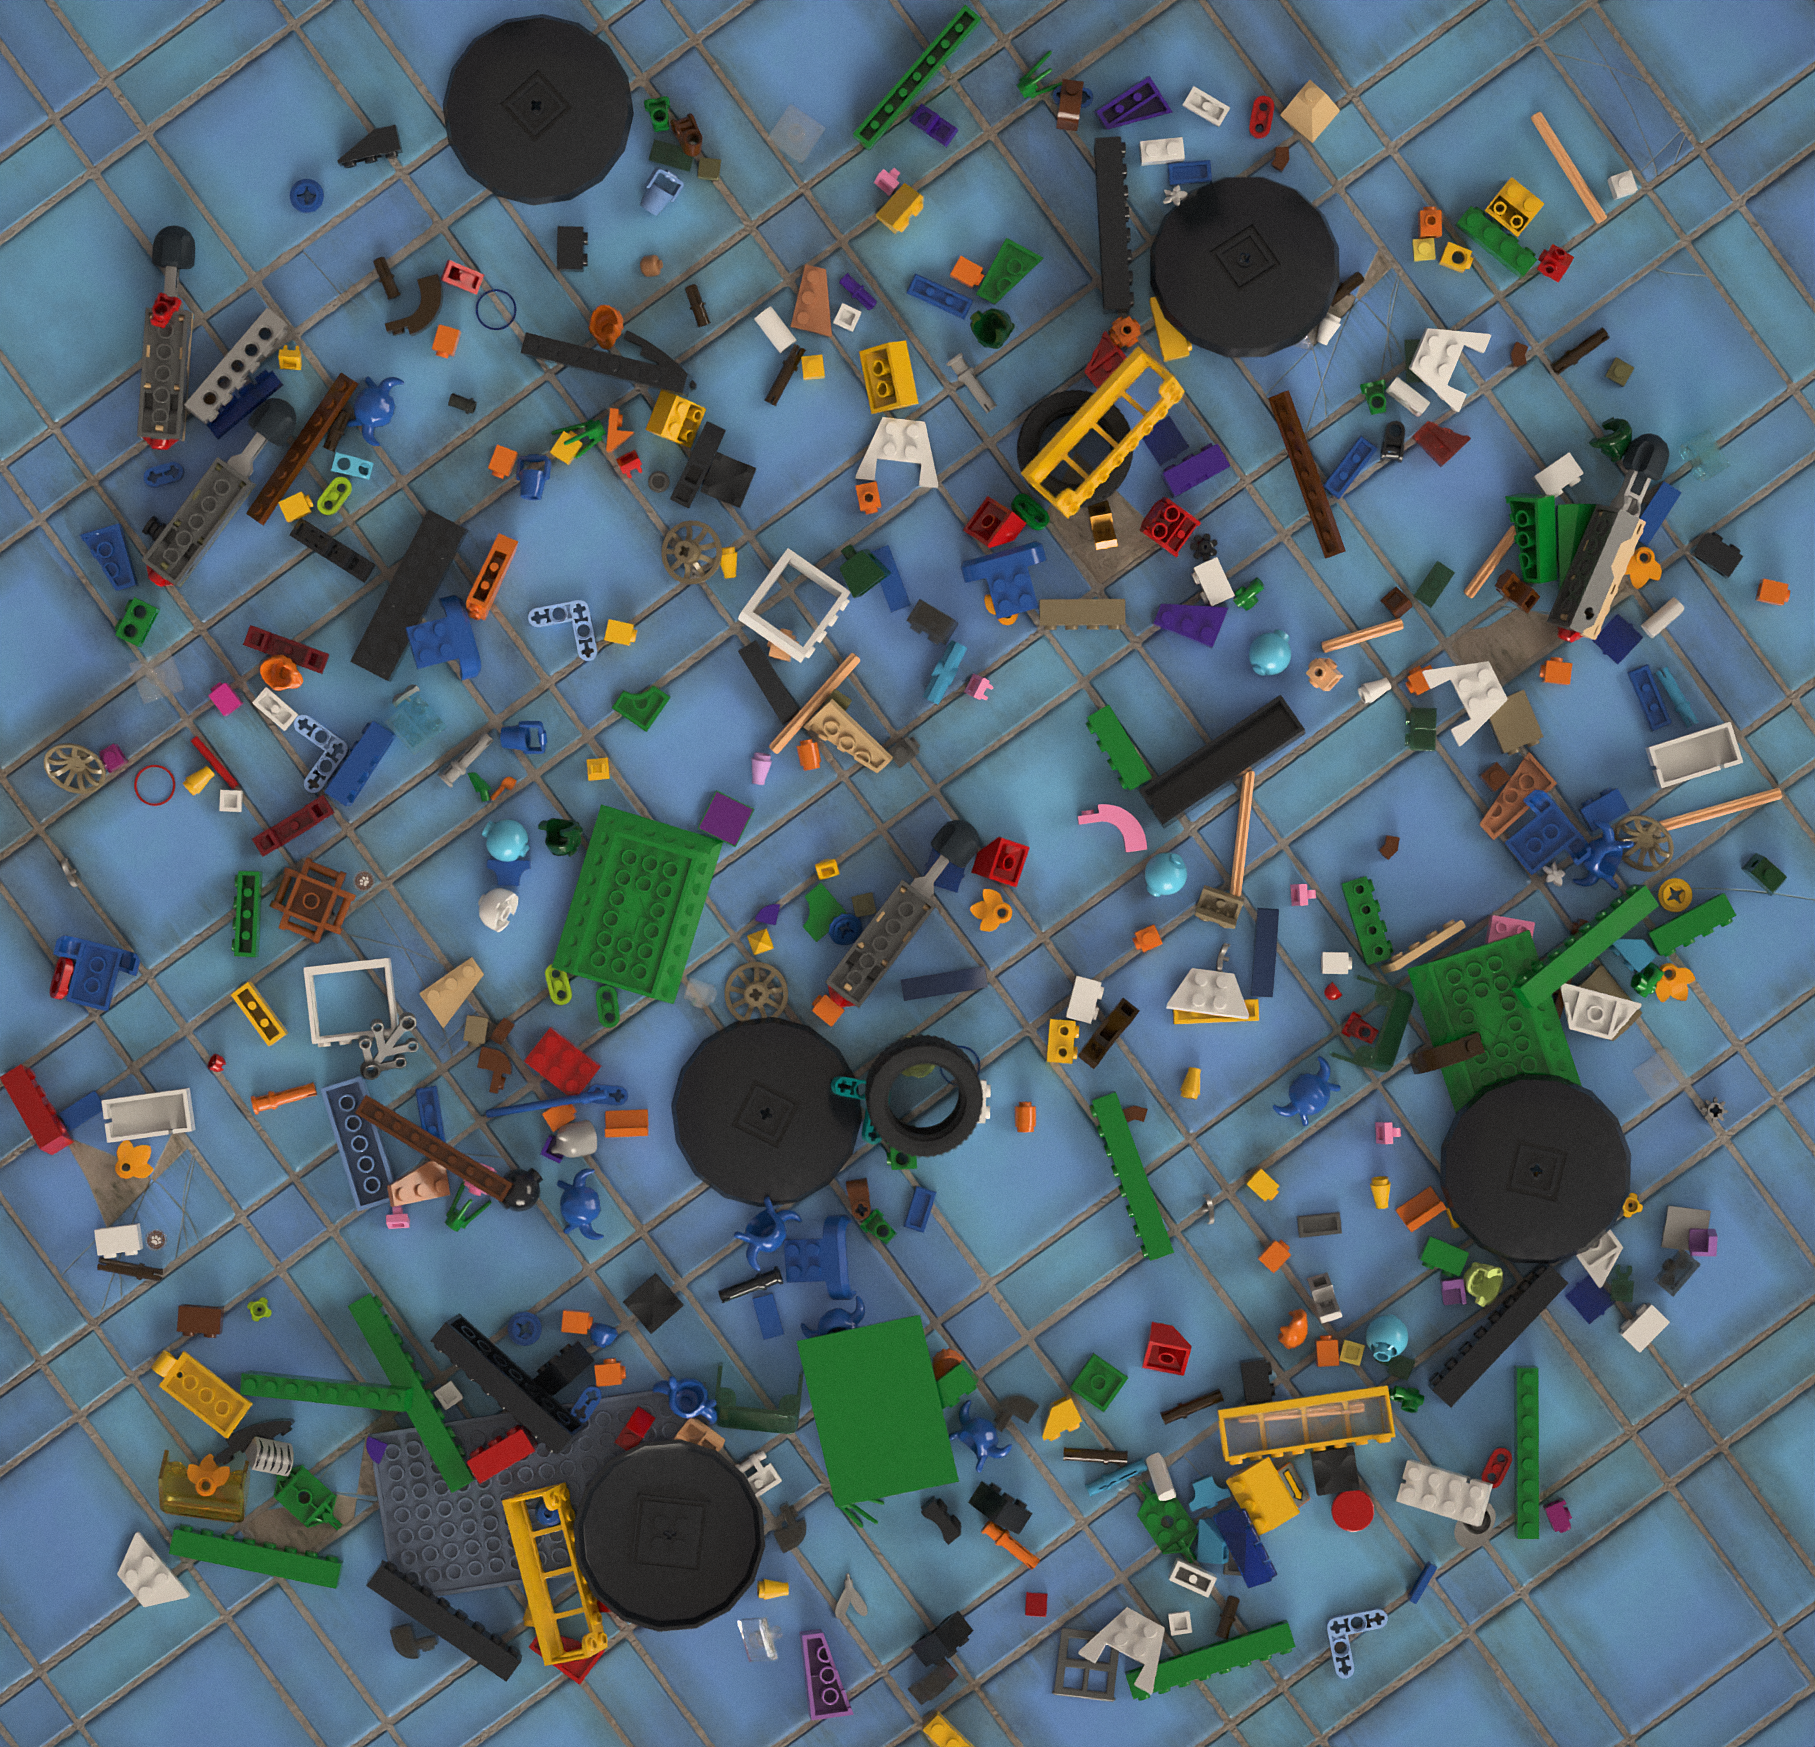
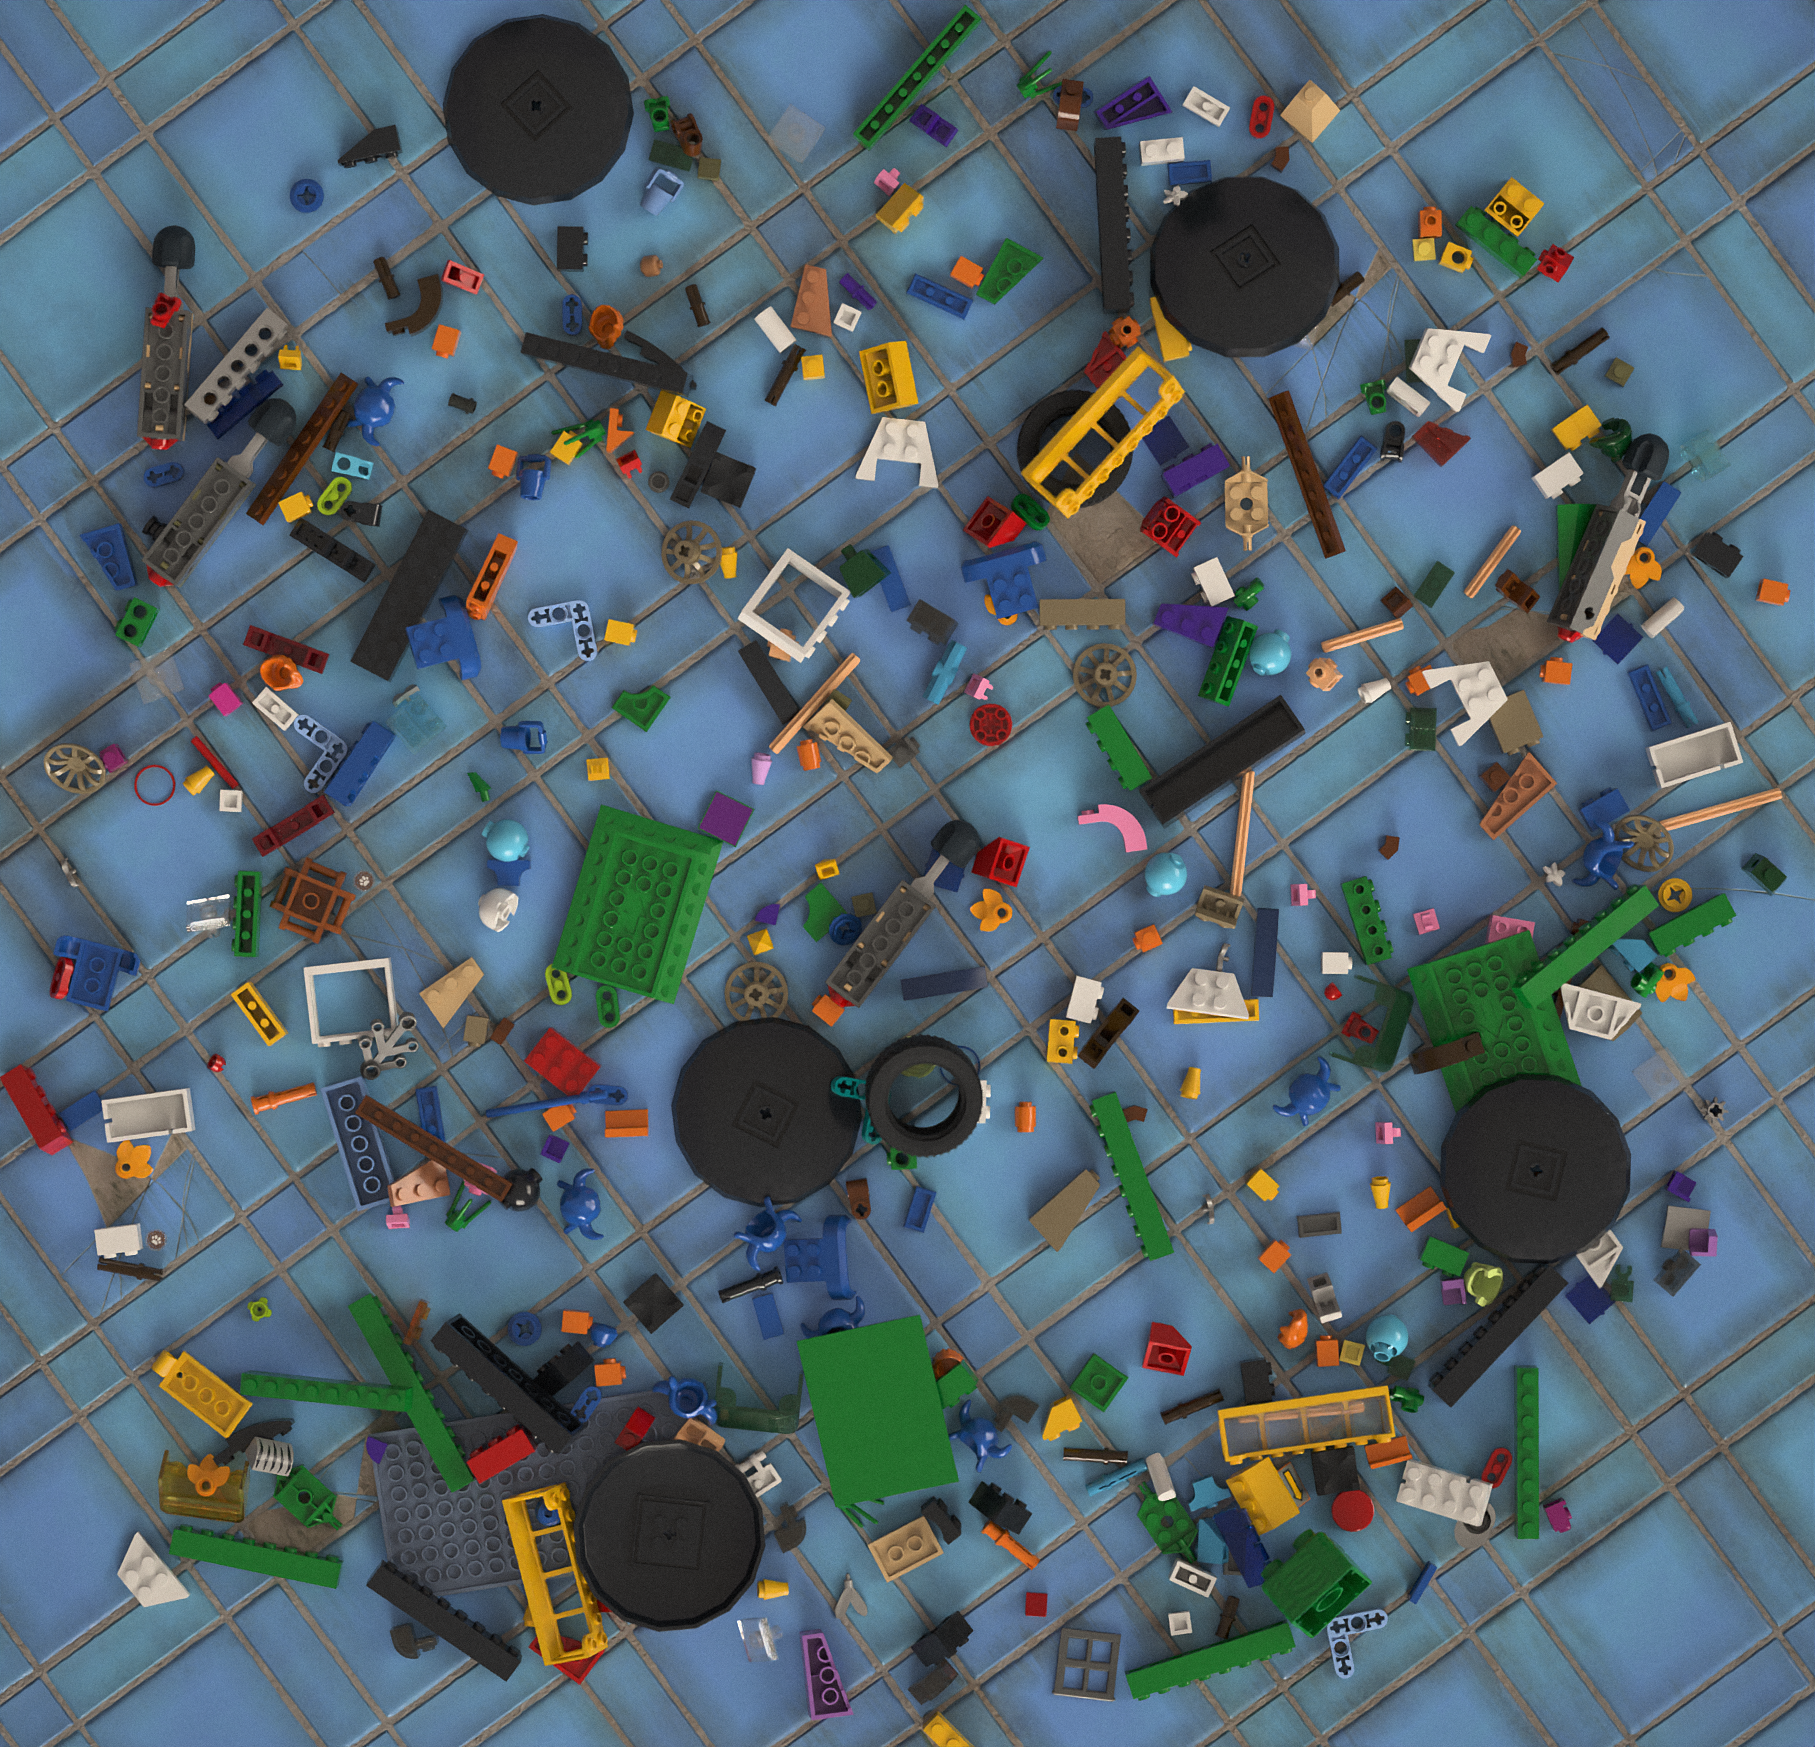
reddish brown brick [177,1304,224,1338] -> none
white plate [434,1380,464,1410] -> none
light grey pin [437,731,494,788] -> none
clear blue piece [476,289,517,330] -> none
reddish brown brick [477,1046,513,1094] -> none
orange hand [490,777,517,801] -> none
dark green helmet [538,818,583,857] -> none
light grey piece [551,1120,597,1158] -> none
clear brick [684,978,718,1009] -> none
orange brick [855,481,881,515] -> none
green plate [860,1208,897,1245] -> none
light grey pin [946,353,997,414] -> none
dark green helmet [970,308,1015,349] -> none
white wing [1078,1607,1165,1694] -> none
pearl gold brick [1088,500,1118,550] -> none
black plant [1190,533,1218,561] -> none
white cone [1315,312,1341,345] -> none
tan wing [1380,919,1466,974] -> none
green wedge [1505,493,1557,584] -> none
blue piece [1505,789,1591,875] -> none
light nougat axle [1531,112,1607,224] -> none
white brick [1607,170,1638,200] -> none
white brick [1619,1303,1670,1352] -> none
yellow plate [1622,1193,1643,1218] -> none
none -> clear tile [186,895,231,938]
none -> black piece [340,501,383,527]
none -> clear orange wing [402,1299,431,1346]
none -> blue beam [562,294,583,336]
none -> tan plate [867,1515,944,1583]
none -> red tile [970,704,1012,746]
none -> dark tan slope [1028,1168,1100,1252]
none -> dark tan wheel [1073,643,1137,707]
none -> green brick [1198,616,1258,707]
none -> tan plate [1225,456,1269,551]
none -> green brick [1261,1529,1372,1638]
none -> orange panel [1364,1435,1413,1469]
none -> bright pink tile [1413,908,1440,935]
none -> yellow brick [1550,404,1602,451]
none -> dark purple panel [1664,1170,1696,1202]

